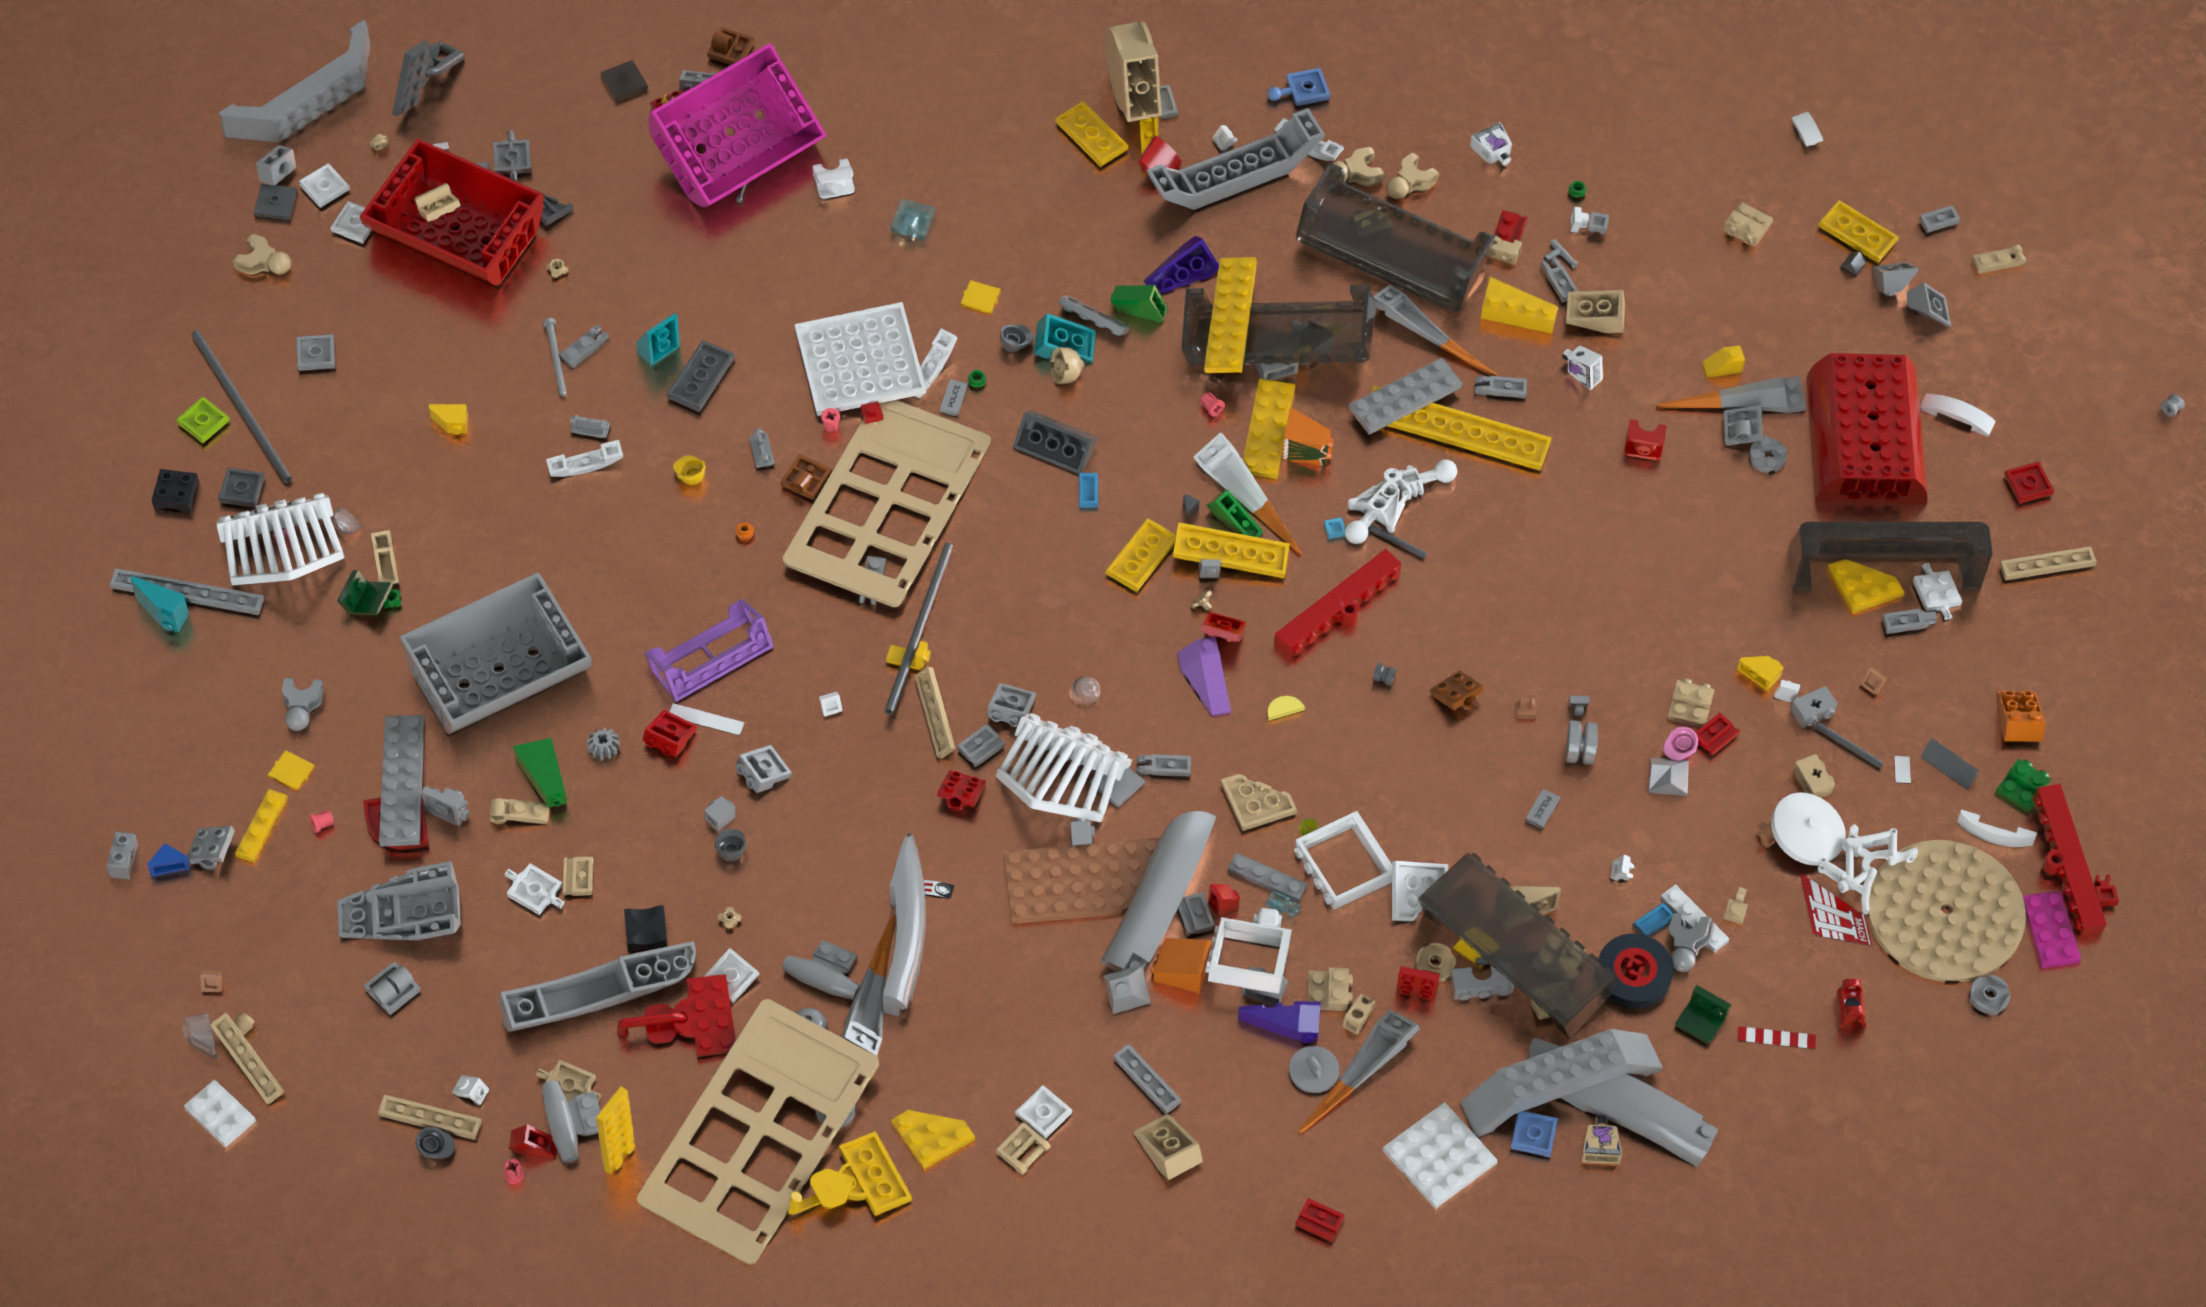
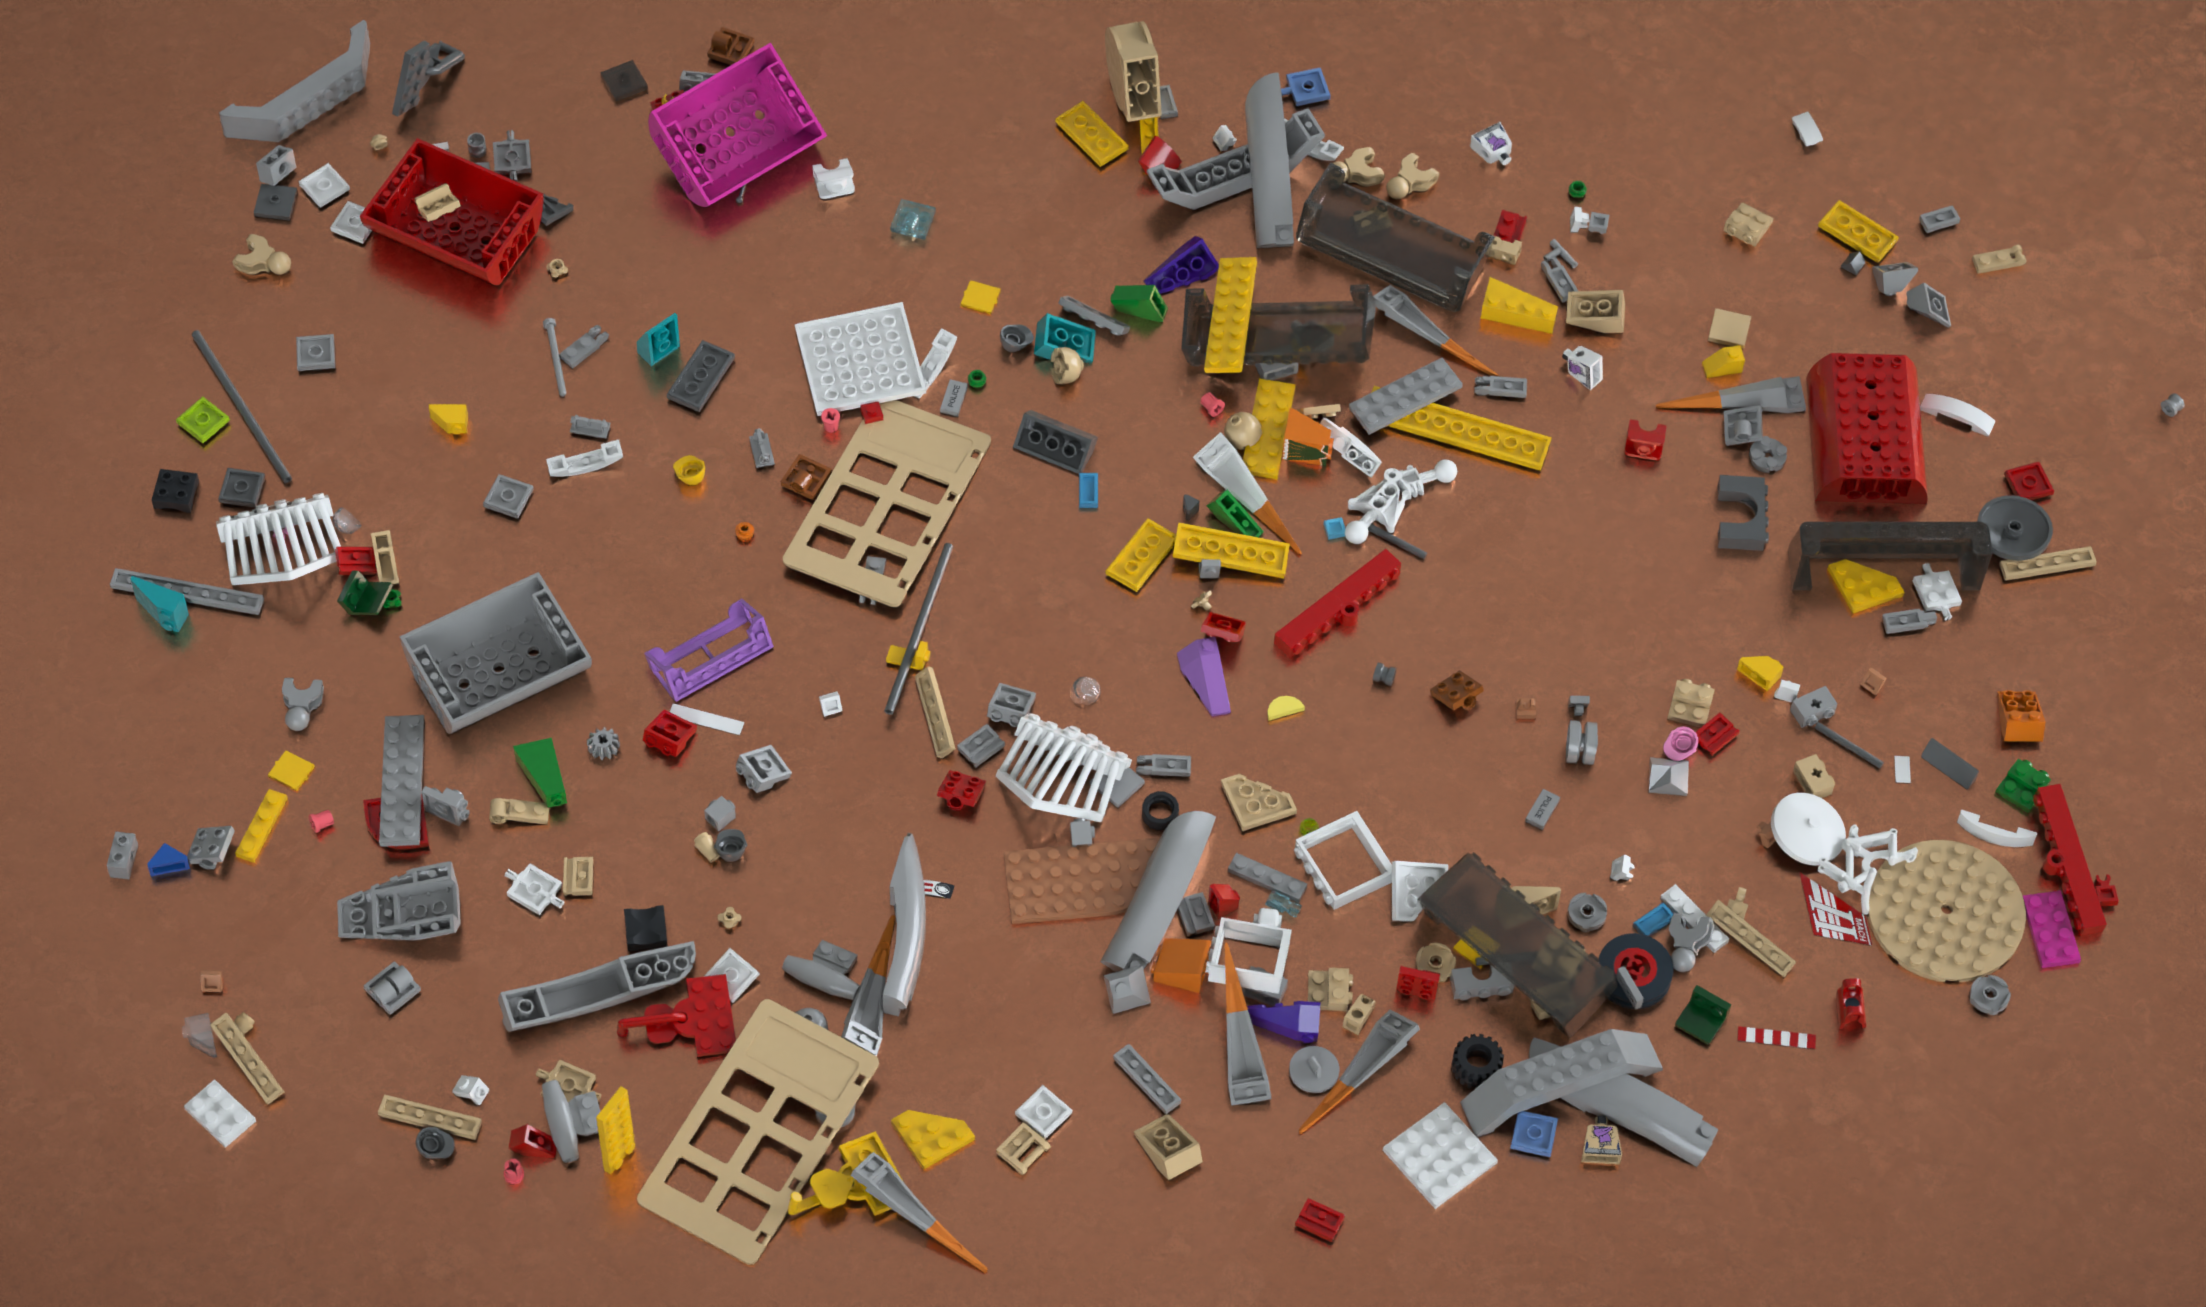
none -> red plate [335,547,377,575]
none -> light grey wheel [467,133,487,158]
none -> light grey plate [483,474,534,519]
none -> tan cone [694,832,720,862]
none -> light grey plate [851,1152,988,1273]
none -> black tyre [1142,791,1179,830]
none -> tan cylinder [1224,412,1262,450]
none -> light grey plate [1225,942,1272,1106]
none -> light grey slope [1245,72,1294,248]
none -> tan plate [1298,404,1341,419]
none -> white slope [1320,417,1382,478]
none -> black tyre [1452,1034,1504,1089]
none -> light grey plate [1567,893,1607,933]
none -> light grey tile [1616,966,1643,1010]
none -> tan plate [1706,900,1796,977]
none -> tan tile [1708,308,1752,349]
none -> dark grey arch [1717,475,1769,551]
none -> dark grey dish [1976,495,2053,561]

